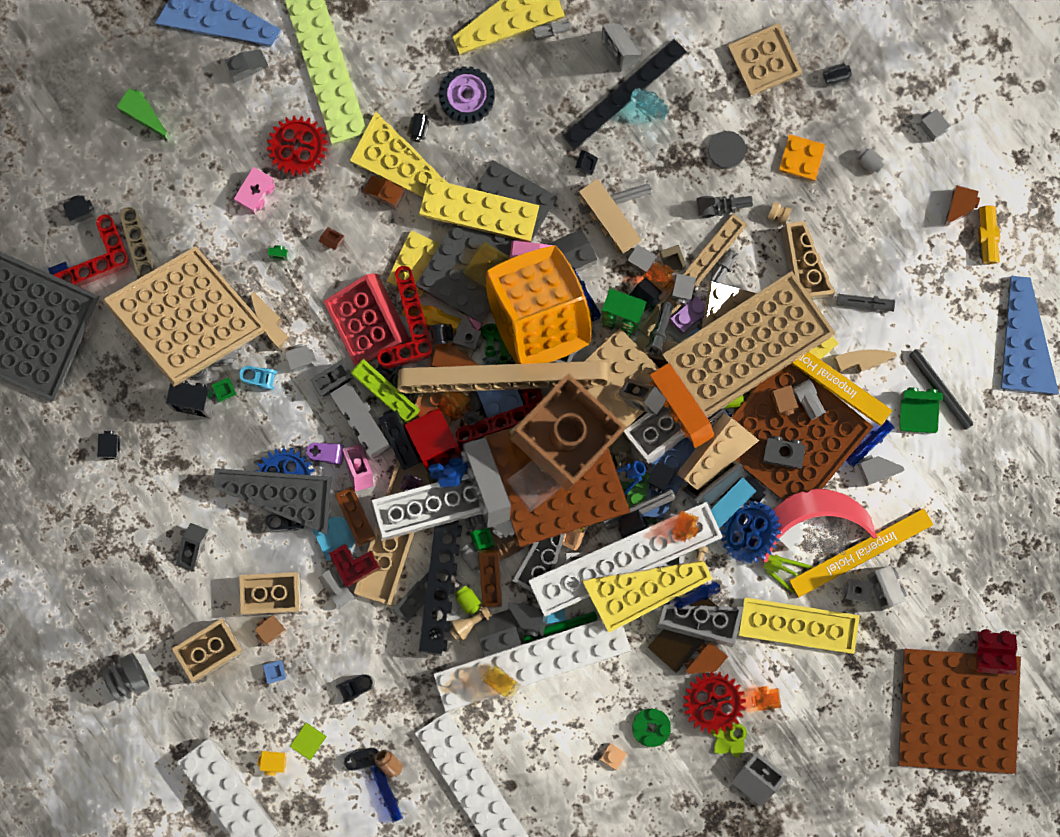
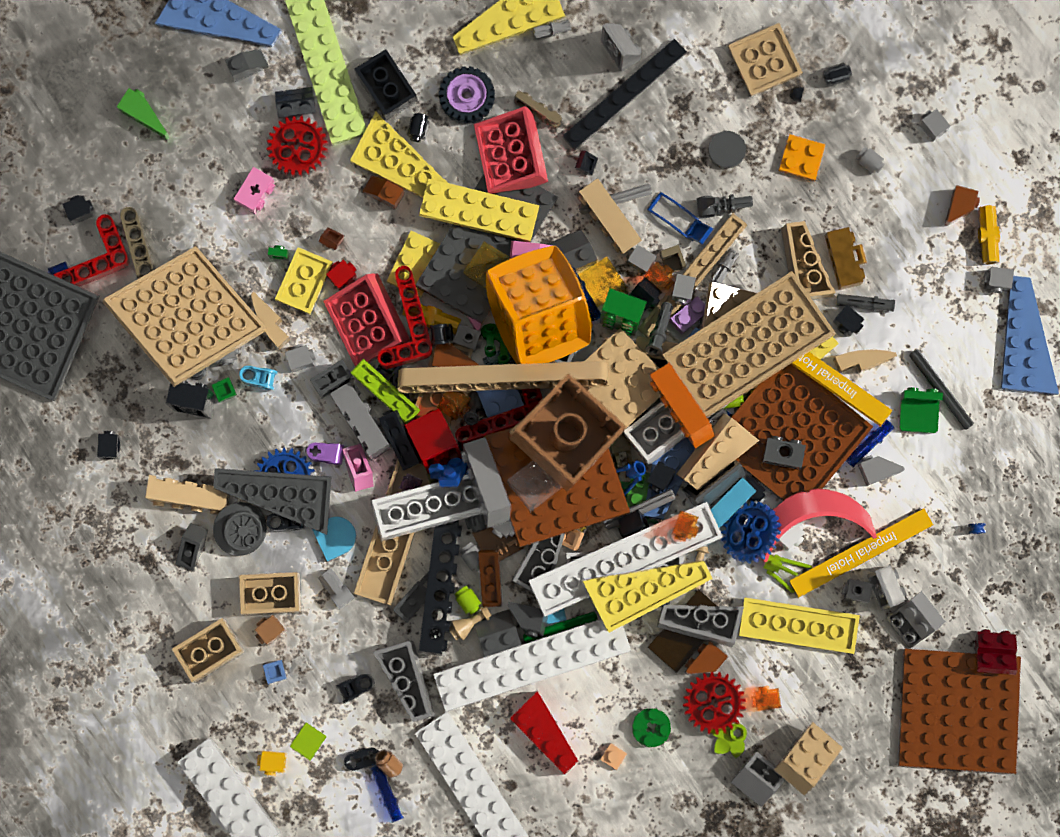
dark grey wheel [102,652,150,704] -> none
dark red plate [329,544,381,588] -> none
dark orange plate [335,486,376,546] -> none
green plate [469,527,495,551] -> none
clear yellow torso [480,663,521,701] -> none
dark grey brick [618,378,666,415] -> none
clear light blue gear [630,88,669,120] -> none
clear blue pin [674,582,720,609] -> none
tan wheel [767,201,792,226] -> none
medium nougat brick [771,385,798,417] -> none
light grey piece [792,379,826,420] -> none
clear plate [806,516,848,555] -> none
none -> tan wedge [145,475,230,515]
none -> dark grey wheel [213,502,267,556]
none -> black brick [275,87,316,118]
none -> light yellow plate [275,247,333,315]
none -> red brick [326,259,357,291]
none -> black brick [354,49,418,121]
none -> light grey wedge [373,641,435,722]
none -> coral slope [474,106,548,194]
none -> red wedge [510,691,578,775]
none -> dark tan hinge [514,90,562,128]
none -> clear yellow tile [576,256,628,309]
none -> blue piece [647,192,713,244]
none -> tan brick [774,722,843,795]
none -> black hinge [790,86,804,102]
none -> pearl gold piece [825,227,867,290]
none -> black brick [833,305,864,336]
none -> light grey slope [886,591,946,649]
none -> blue bush [968,523,986,534]
none -> light grey brick [984,266,1014,293]

